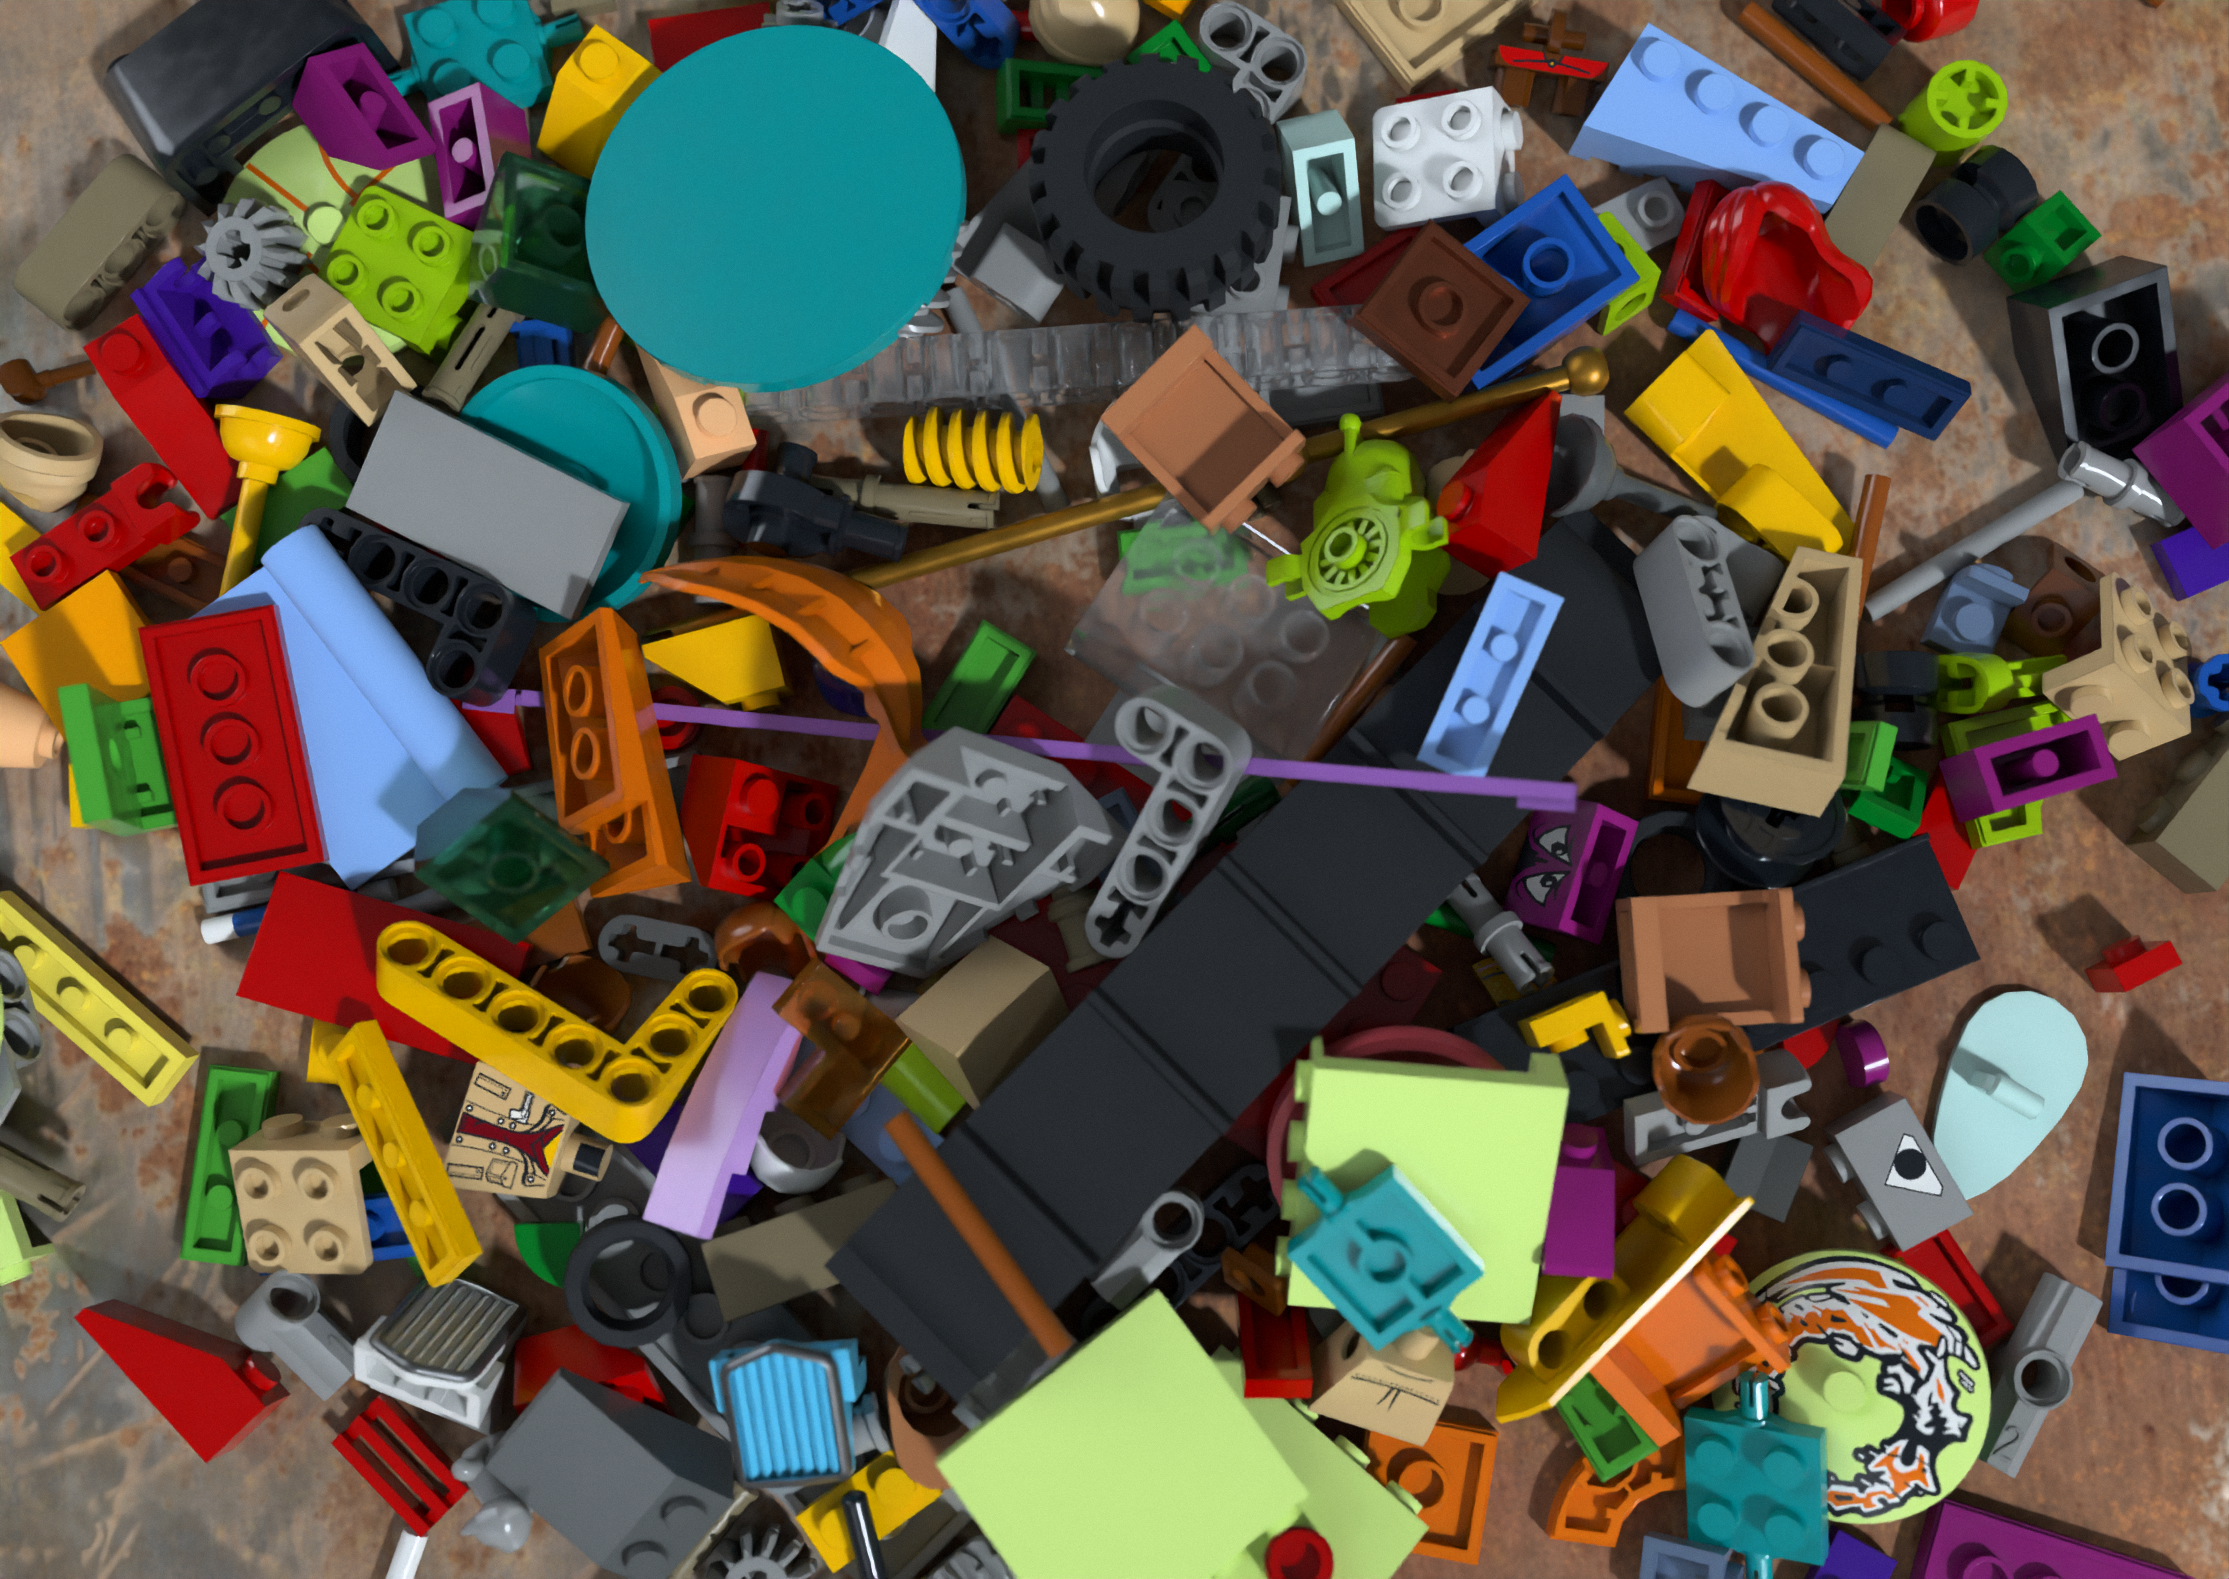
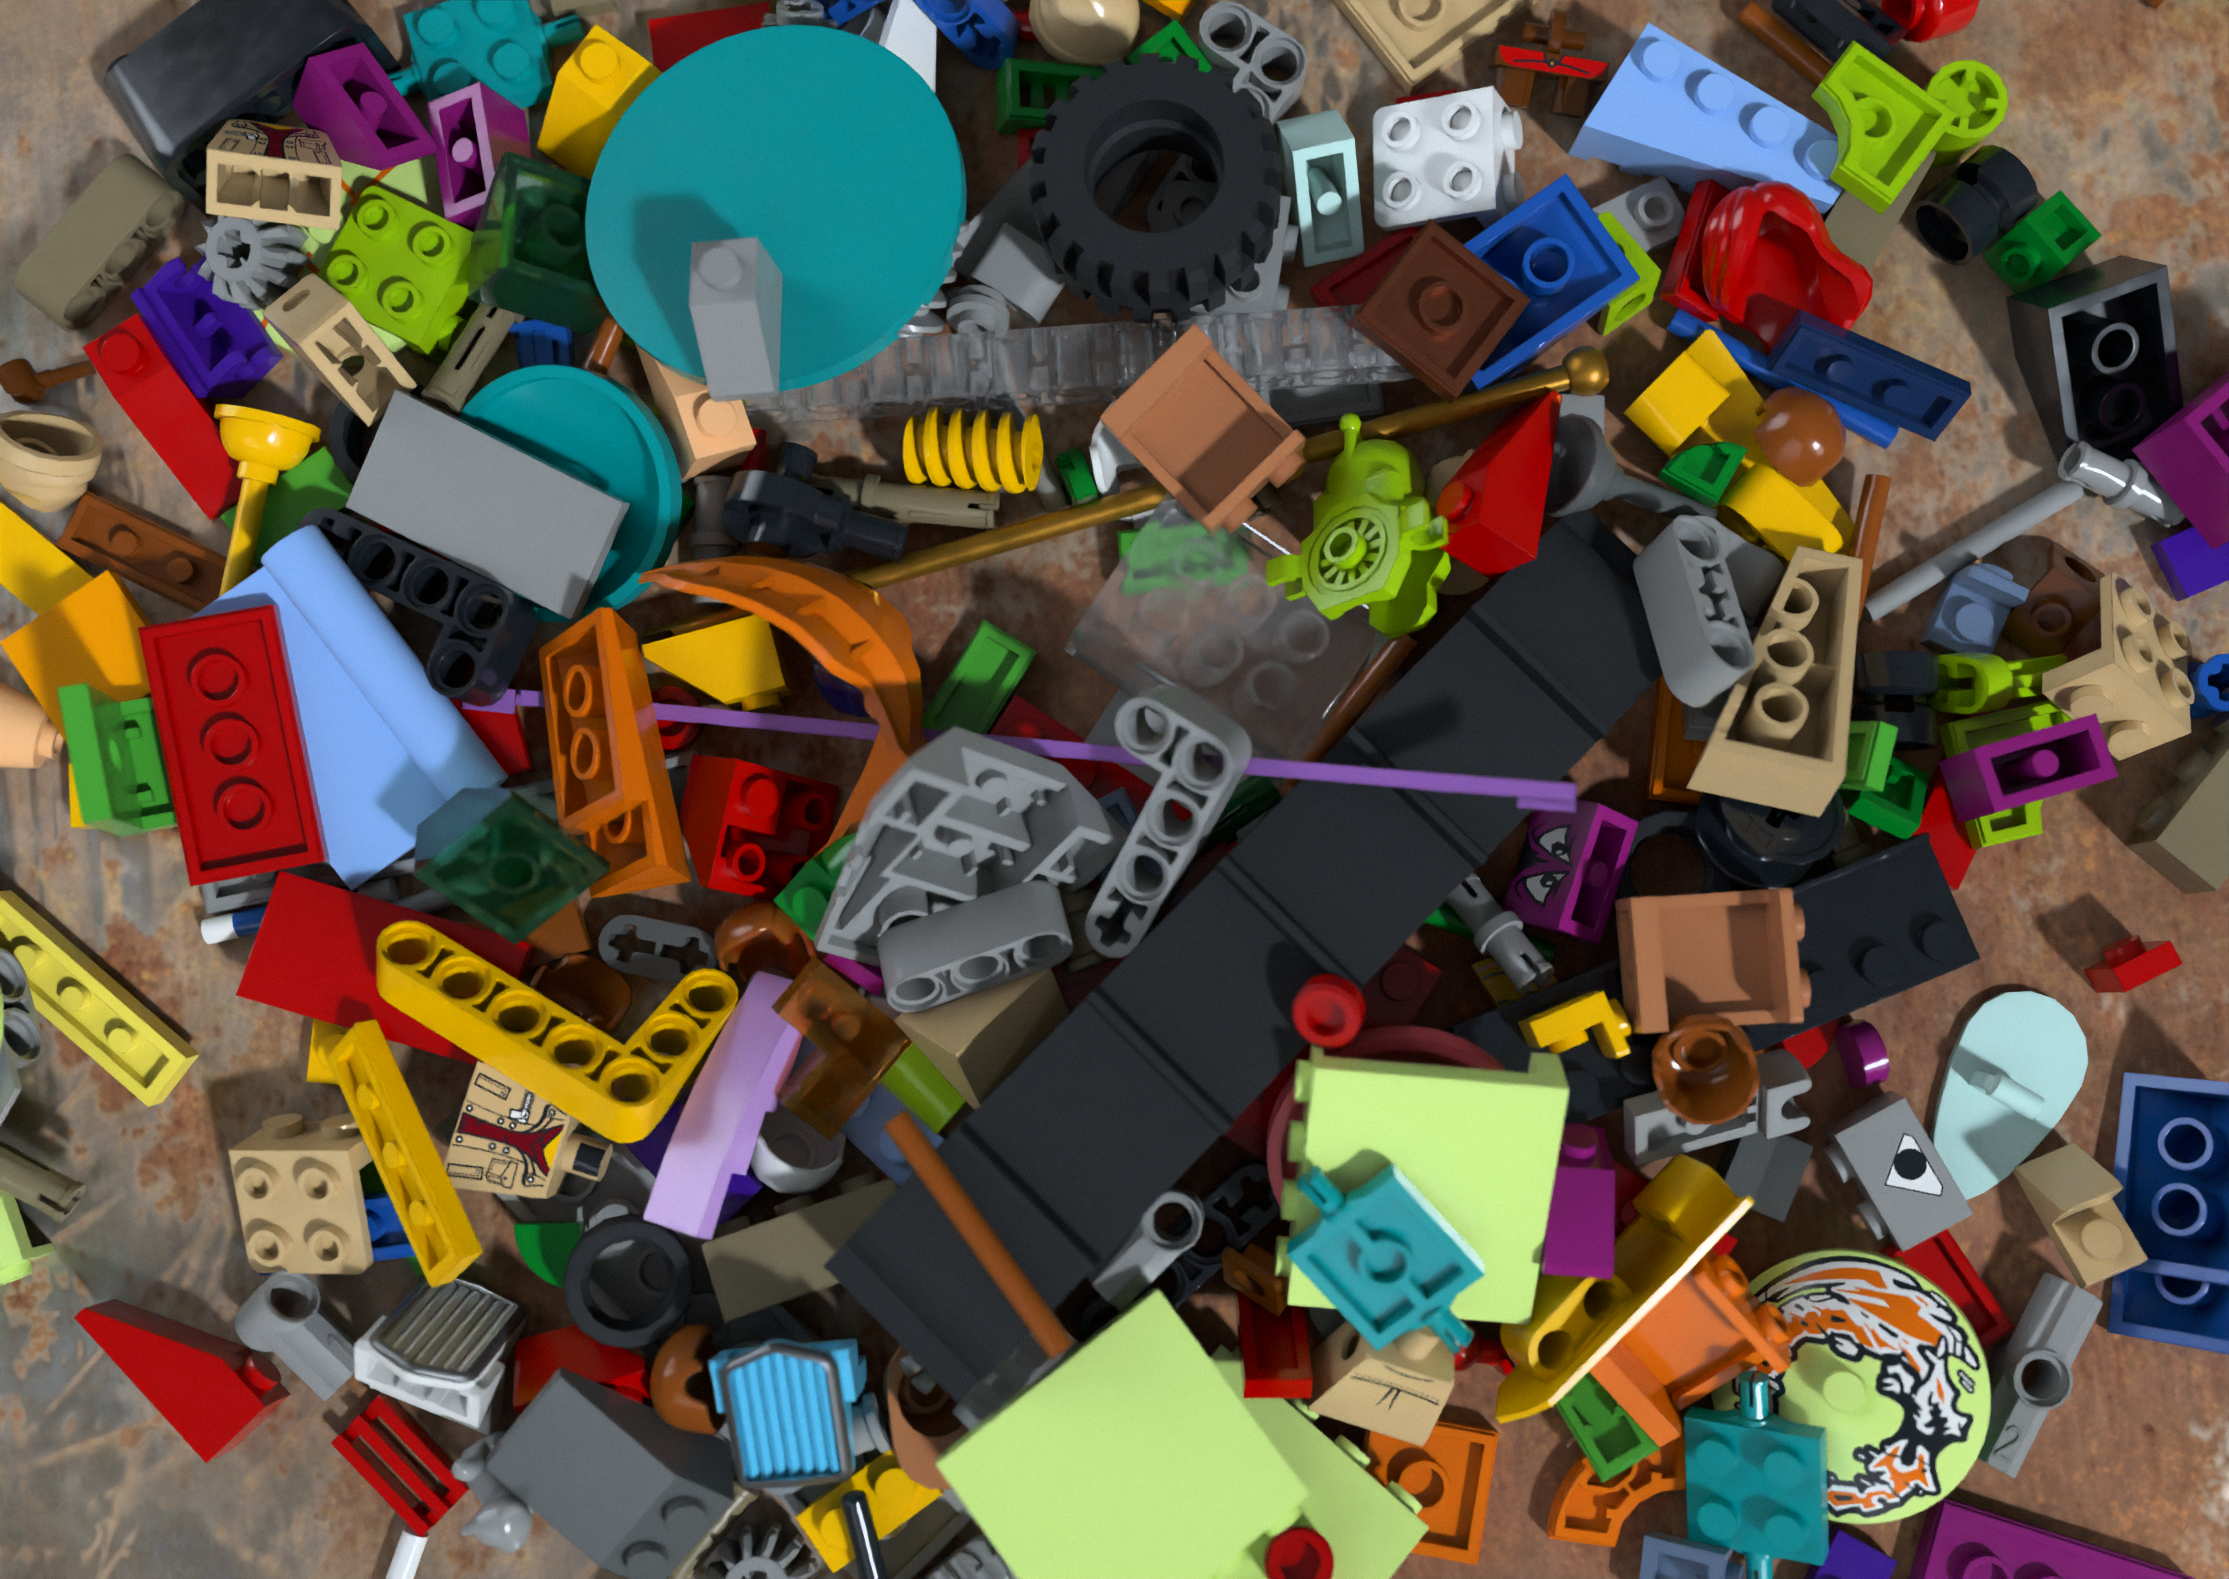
red plate [9,462,201,611] -> none
bright green tile [179,1064,281,1266] -> none
light blue plate [1416,571,1564,777] -> none
none -> tan torso [206,119,342,230]
none -> dark orange hair [650,1324,727,1435]
none -> light grey slope [689,237,783,402]
none -> light grey beam [877,880,1073,1012]
none -> light grey plate [946,285,1010,343]
none -> green tile [1055,446,1098,506]
none -> red tile [1292,974,1365,1048]
none -> green tile [1656,441,1748,508]
none -> dark orange hair [1753,386,1846,487]
none -> lime tile [1811,40,1958,215]
none -> tan slope [2013,1142,2148,1289]

